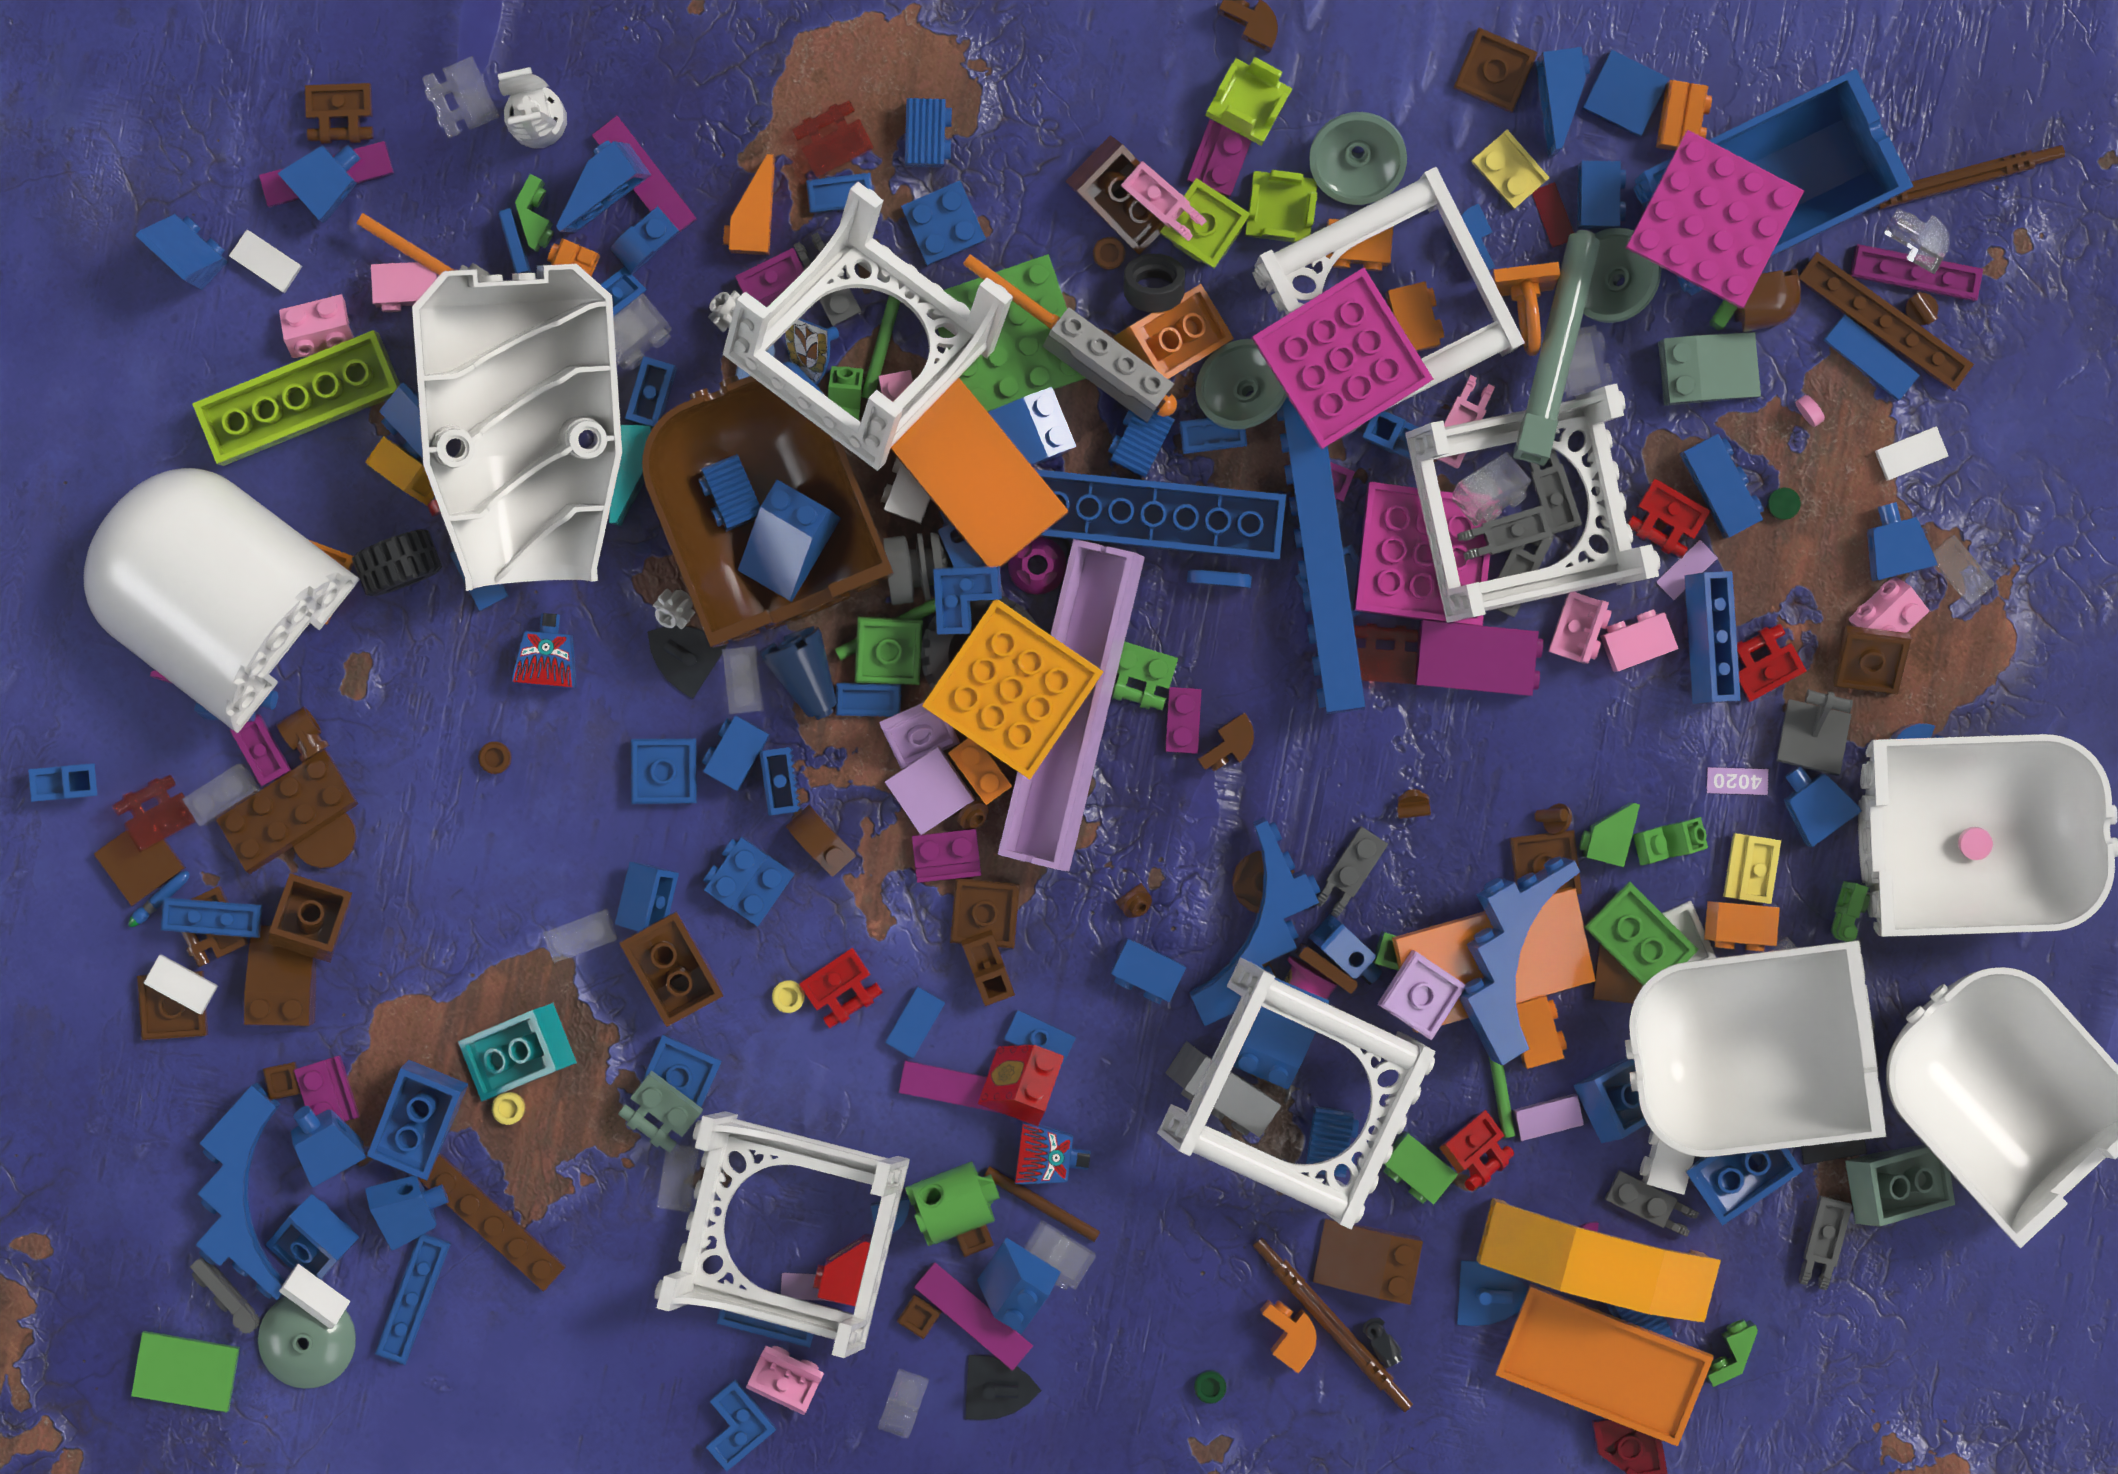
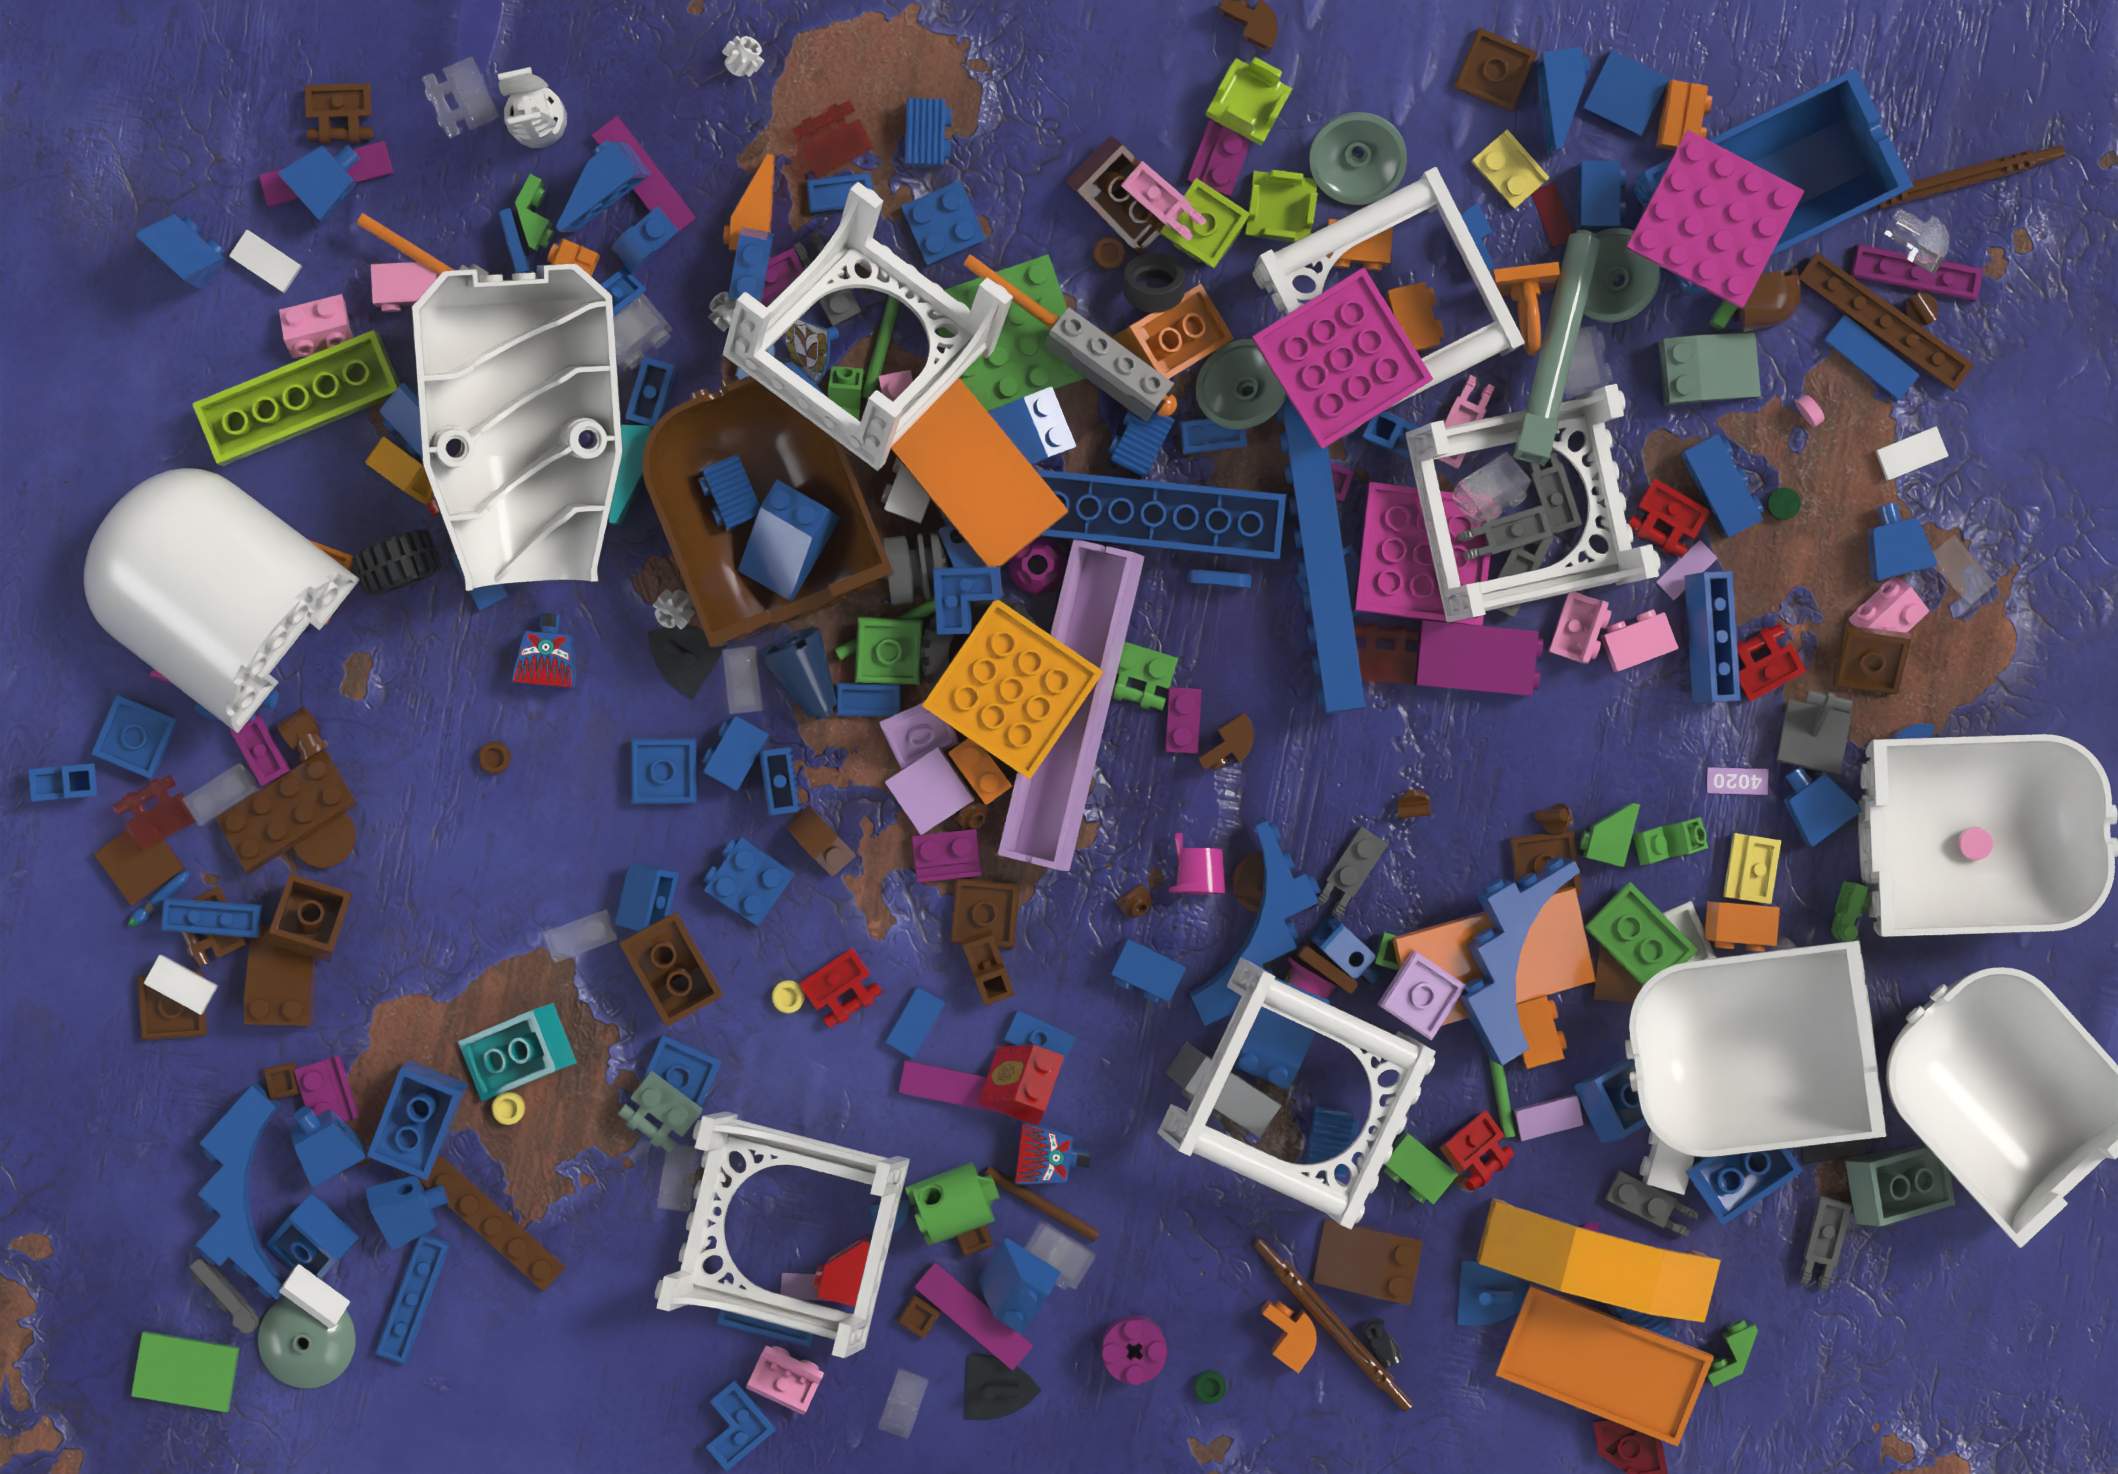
none -> blue plate [92,694,179,779]
none -> white gear [722,36,764,77]
none -> blue brick [728,227,774,303]
none -> magenta brick [1101,1315,1167,1385]
none -> dark pink hat [1169,833,1225,895]

